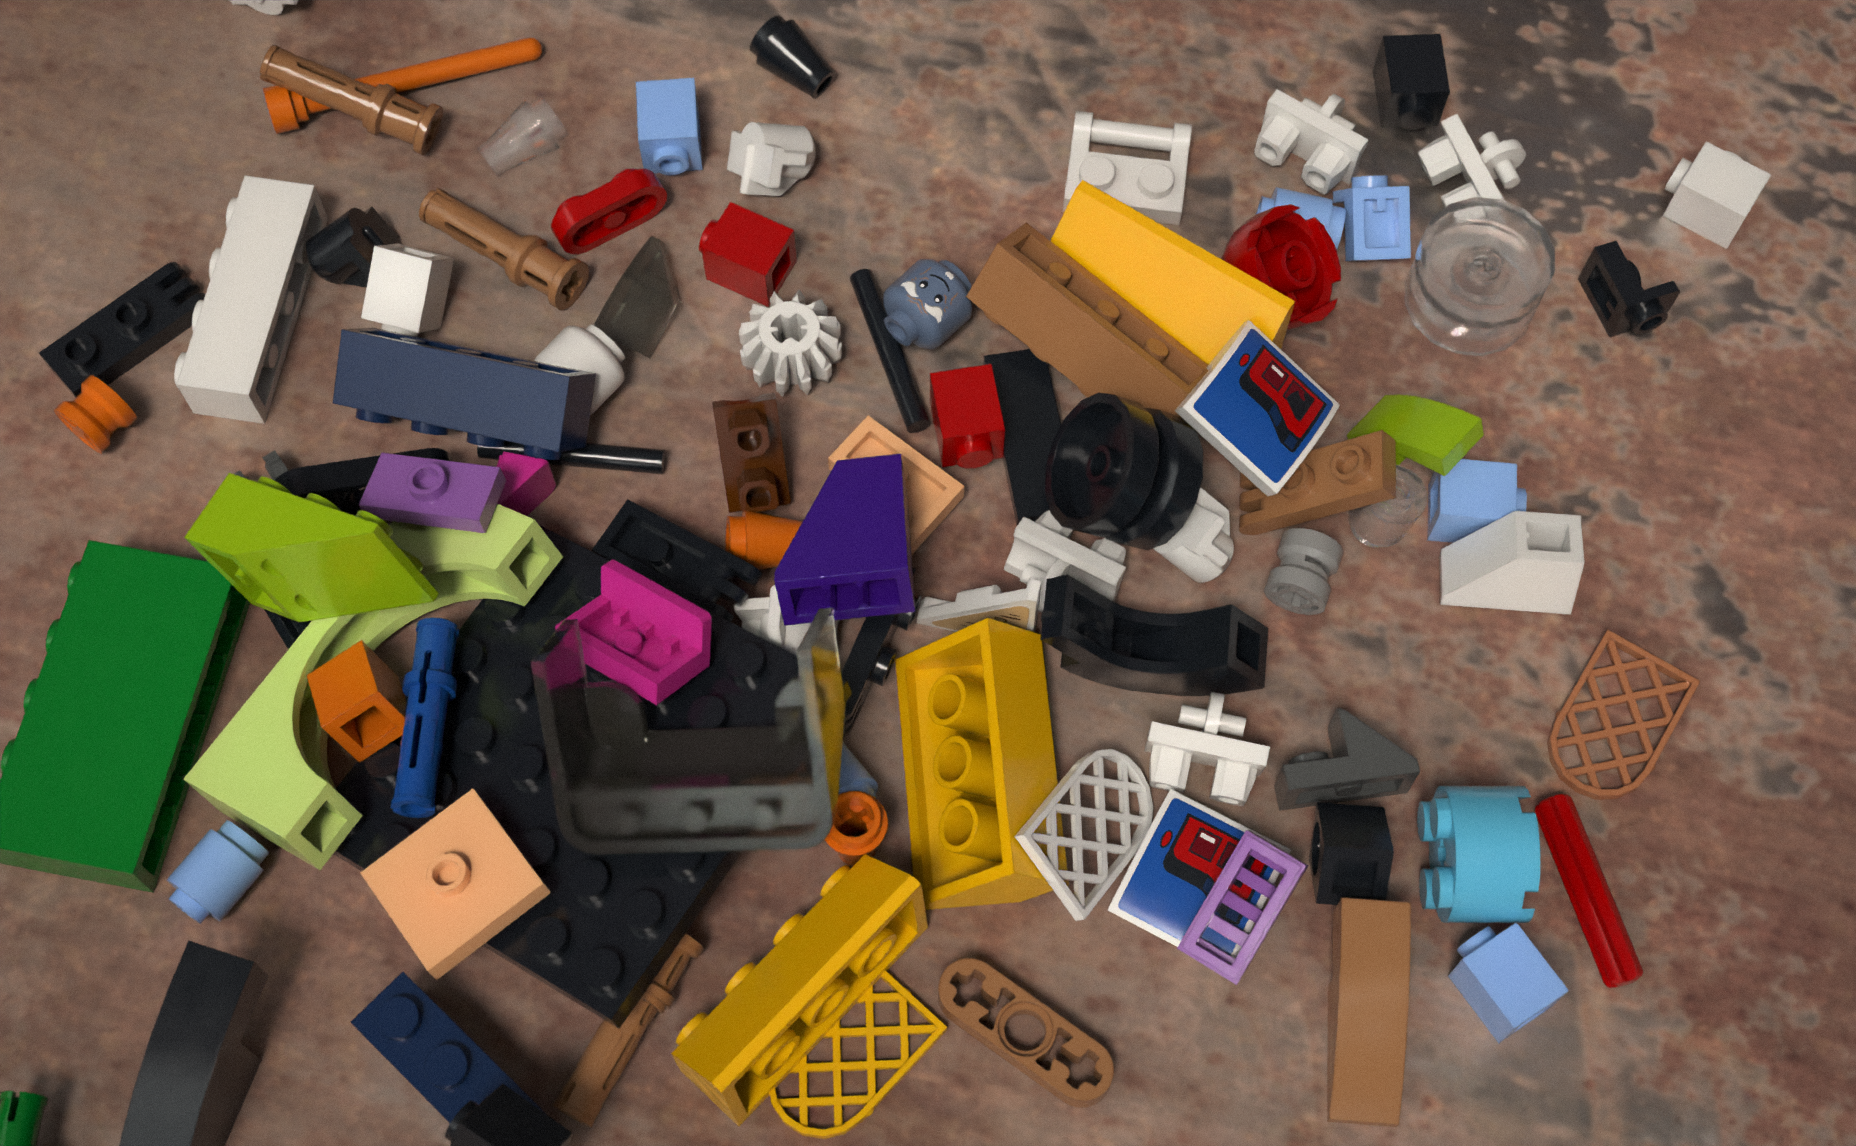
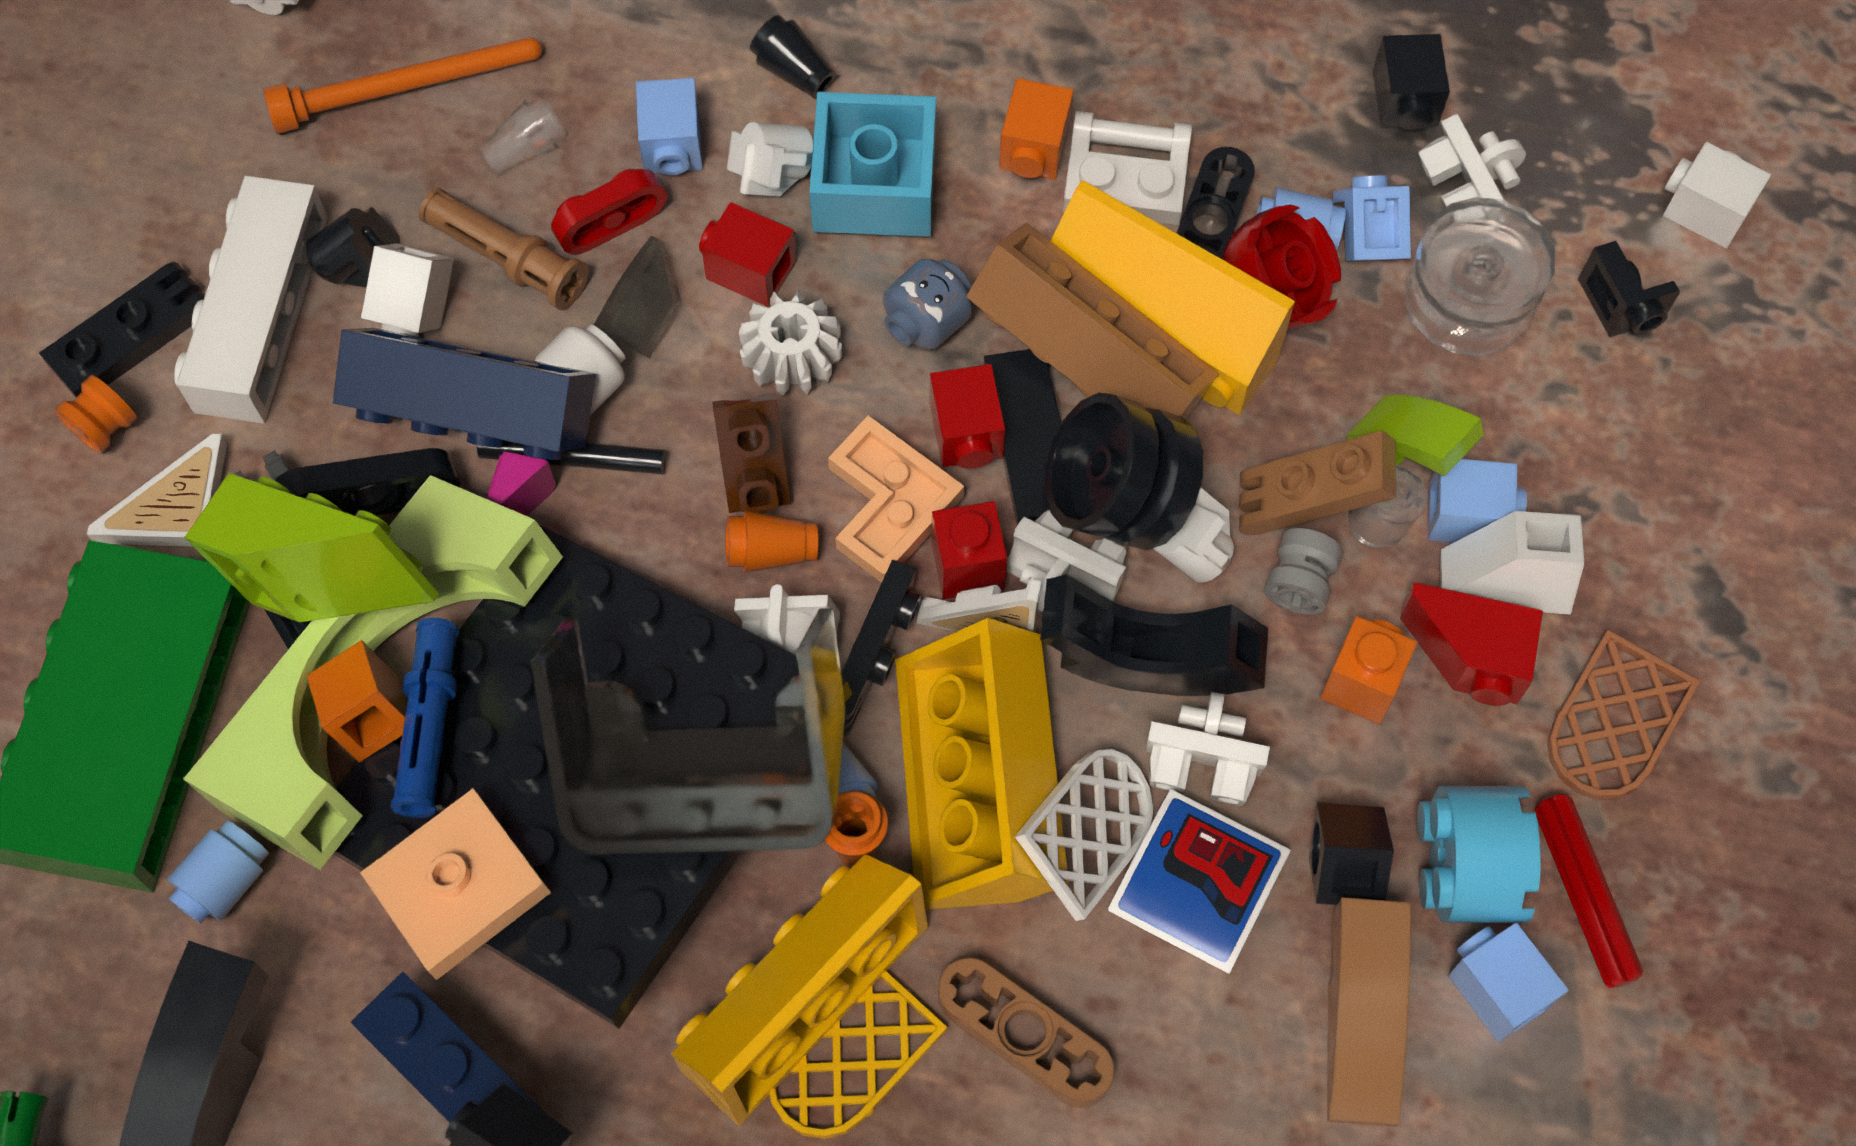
medium nougat pin [260,44,443,156] -> none
medium lavender plate [359,453,506,533] -> none
medium nougat pin [552,934,704,1128] -> none
dark pink bracket [555,559,712,705] -> none
black hinge [592,499,763,622] -> none
dark purple slope [774,454,915,626] -> none
black bar [850,269,930,433] -> none
slope [1175,320,1340,497] -> none
medium lavender slope [1177,830,1309,985] -> none
white hips [1254,89,1369,194] -> none
dark grey slope [1274,708,1420,811] -> none
none -> tile [87,434,227,547]
none -> medium azure brick [809,92,936,237]
none -> red brick [931,501,1007,600]
none -> orange brick [999,78,1074,180]
none -> black beam [1177,147,1255,259]
none -> orange brick [1320,616,1418,725]
none -> red slope [1400,582,1543,706]

